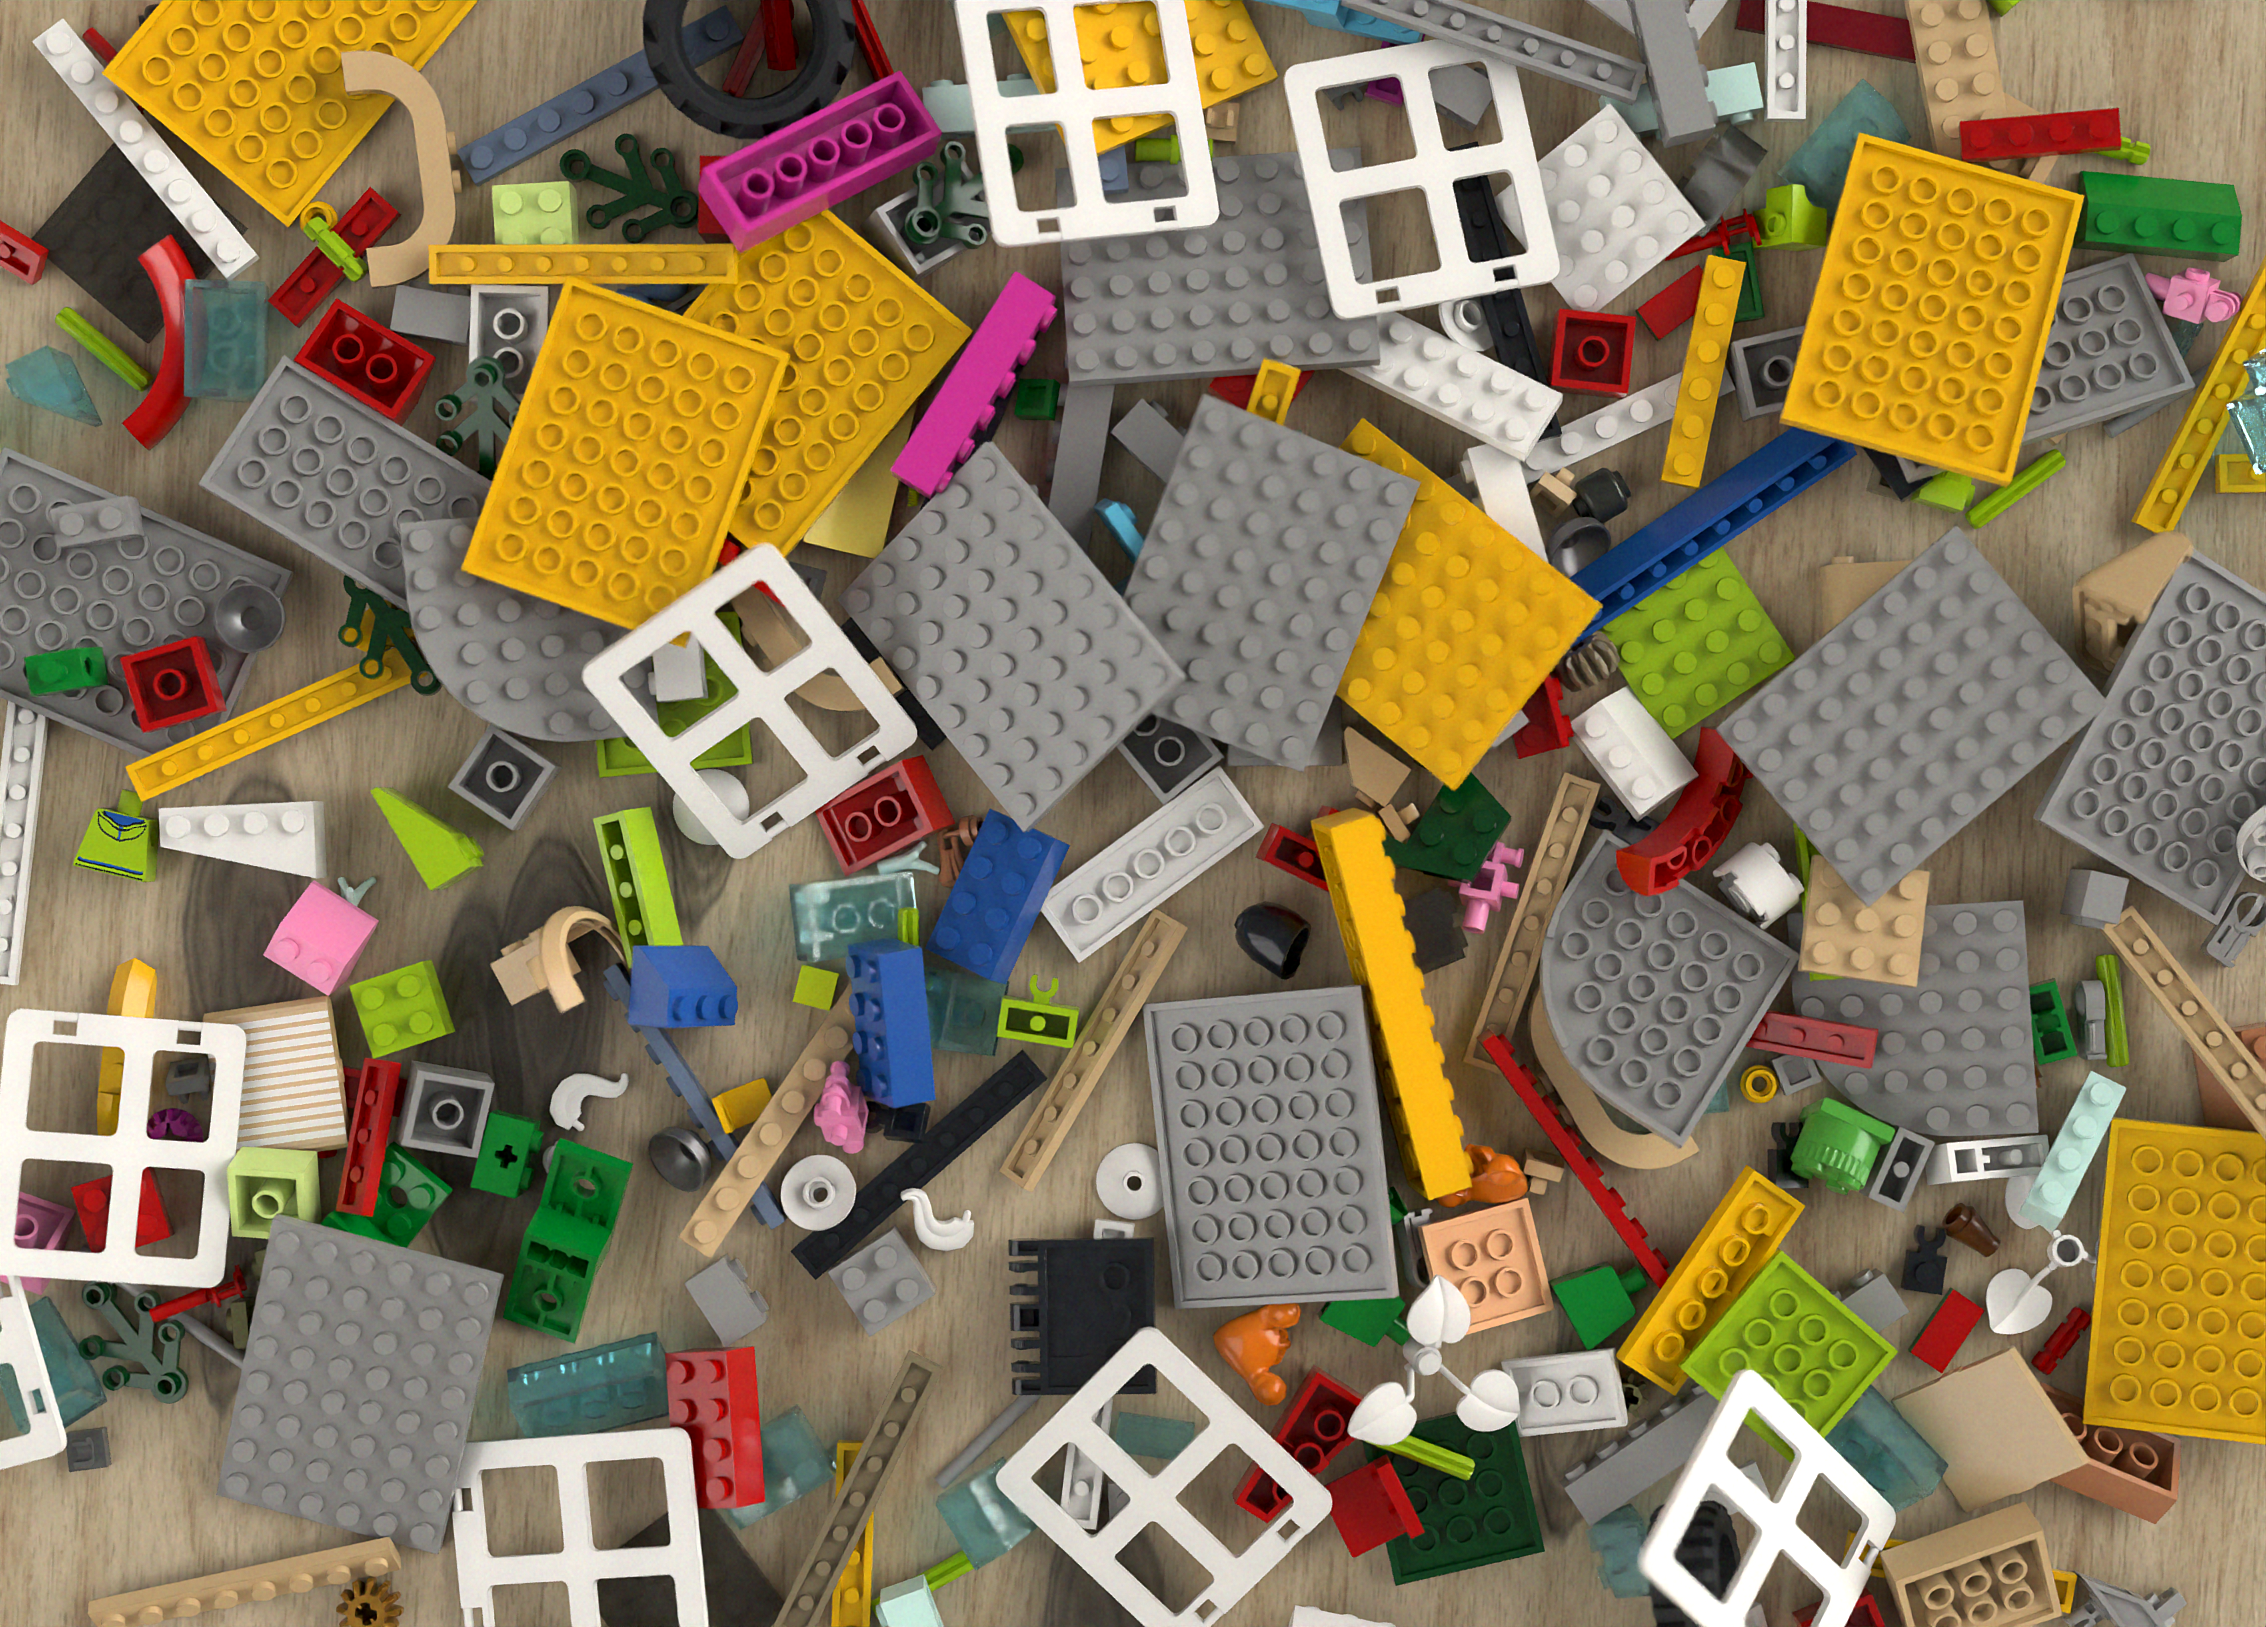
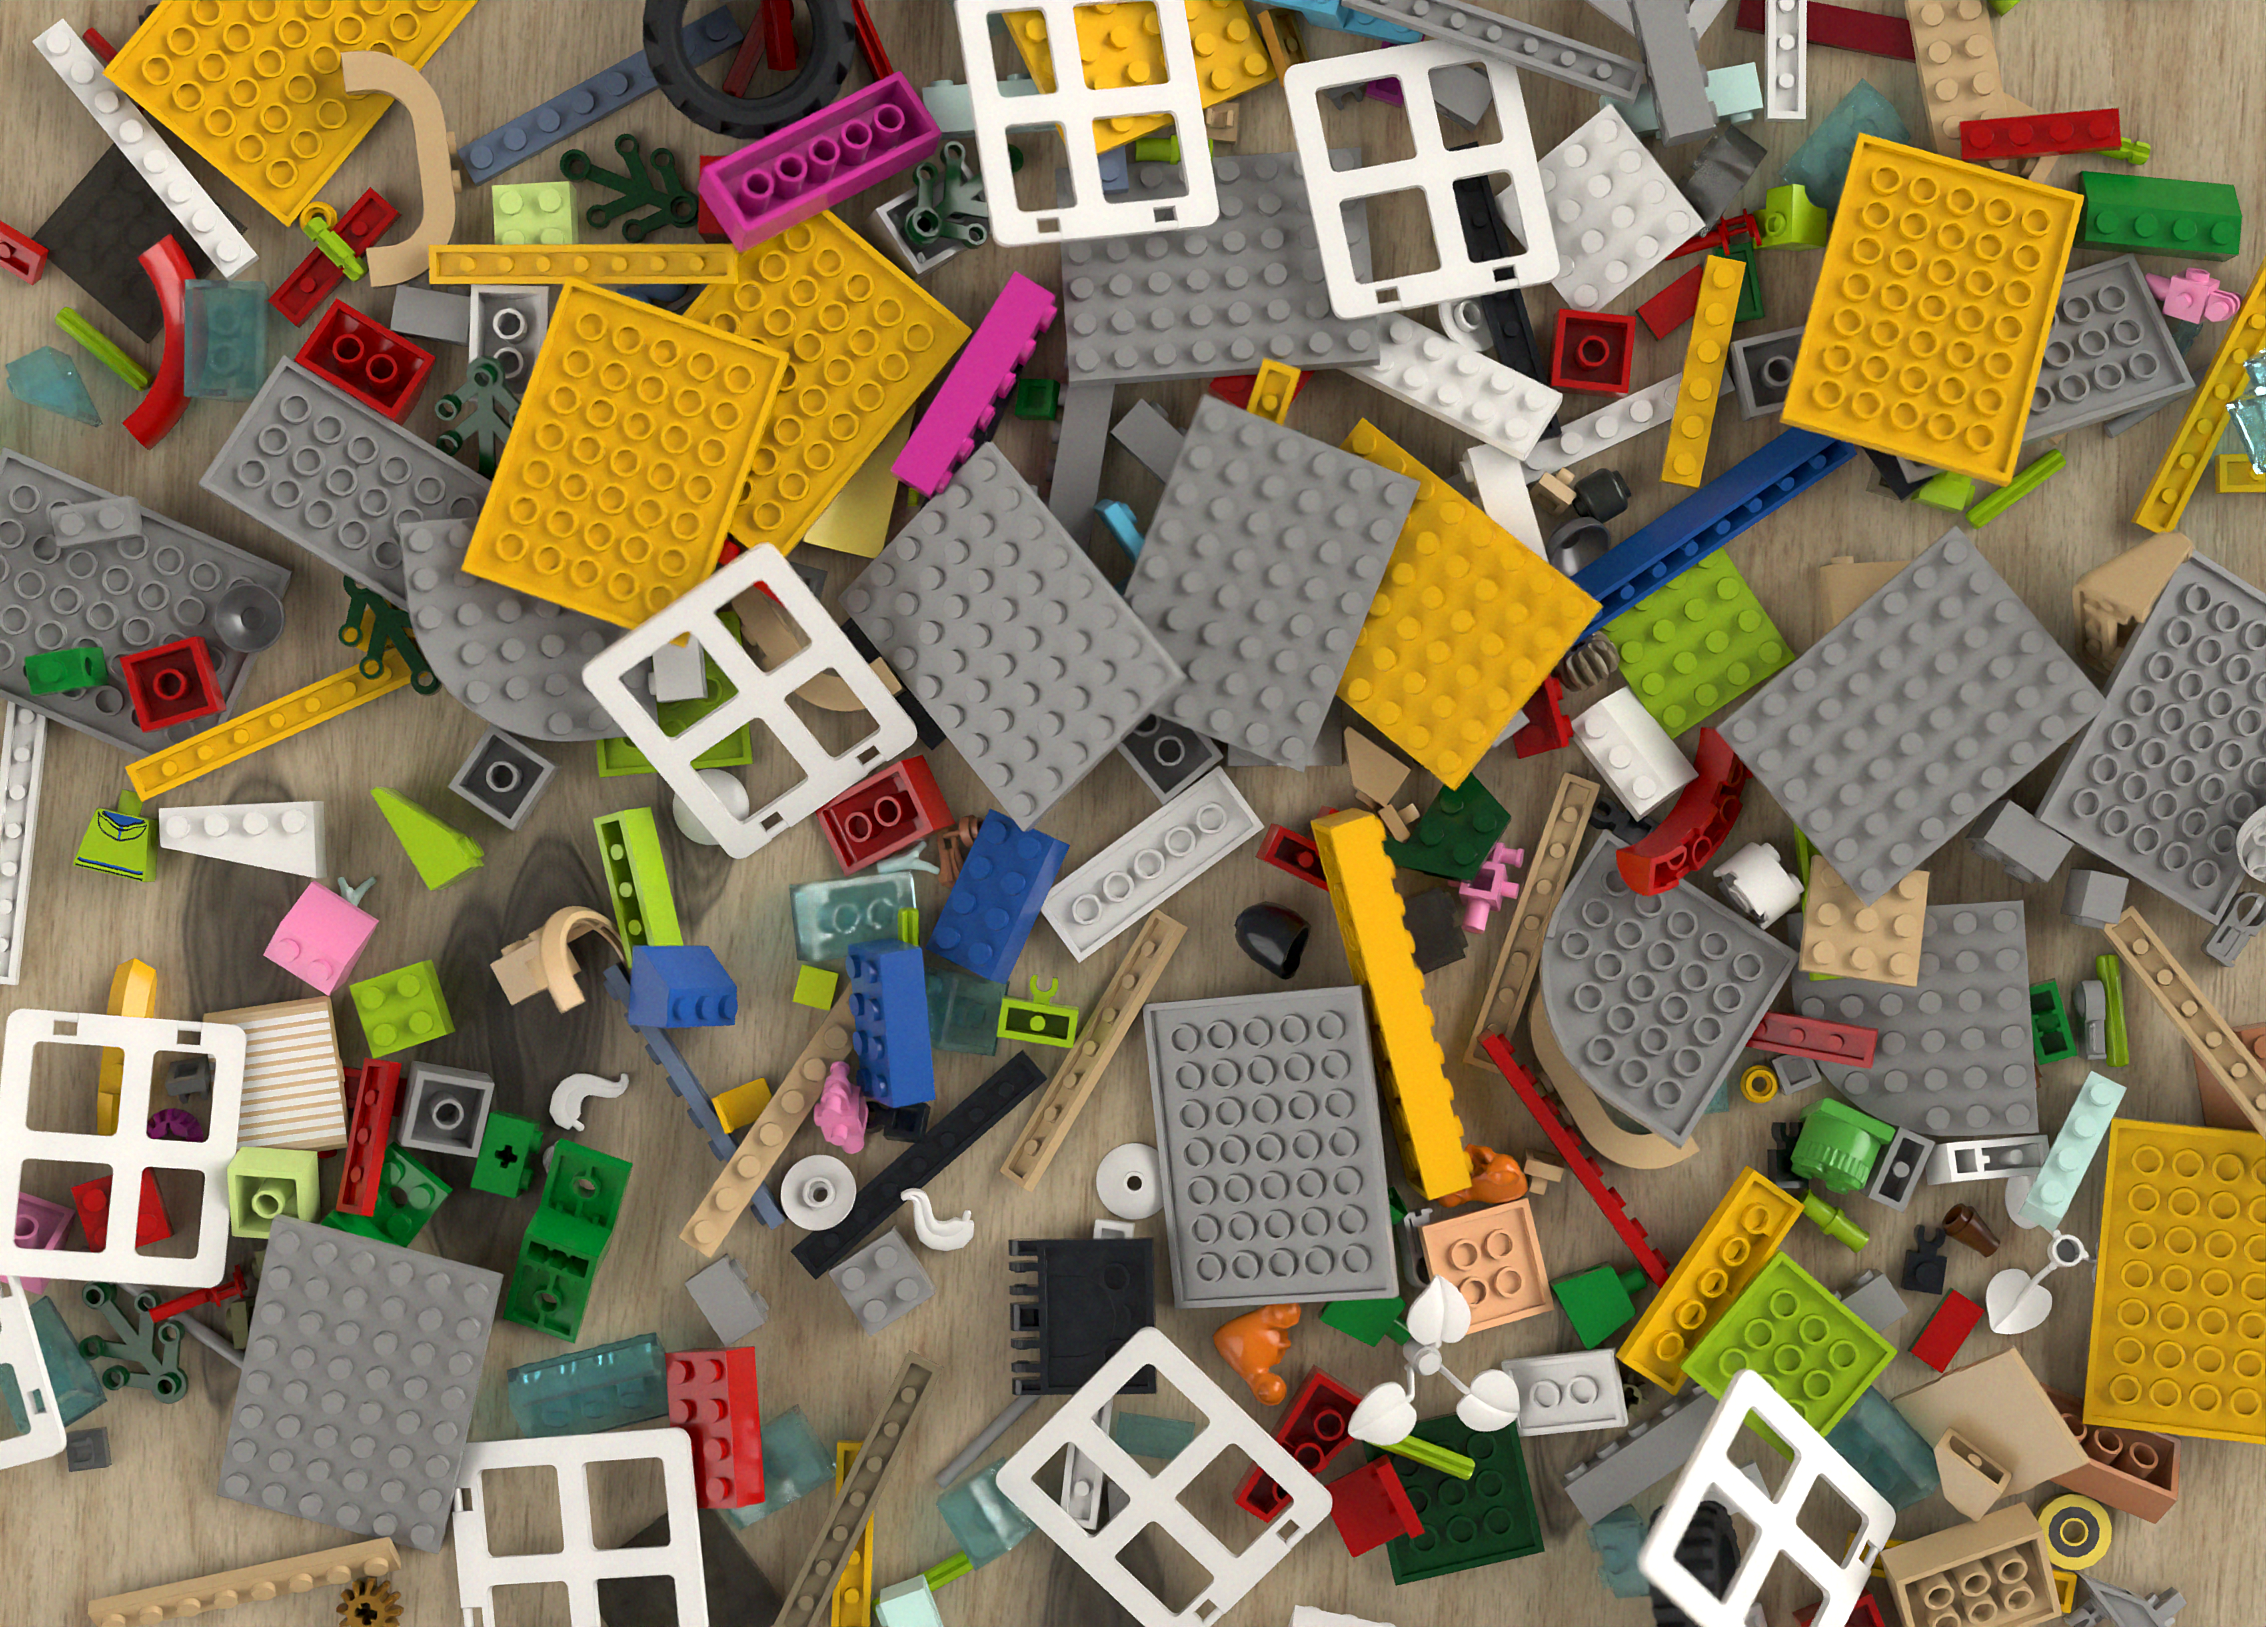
flat silver piece [648,1127,711,1192] -> none
red axle [2031,1307,2091,1375] -> none
none -> pearl gold plate [1257,8,1311,88]
none -> lime pin [1797,1188,1870,1253]
none -> tan slope [1933,1427,2013,1523]
none -> light grey brick [1965,800,2074,884]
none -> light yellow tile [2035,1492,2112,1570]

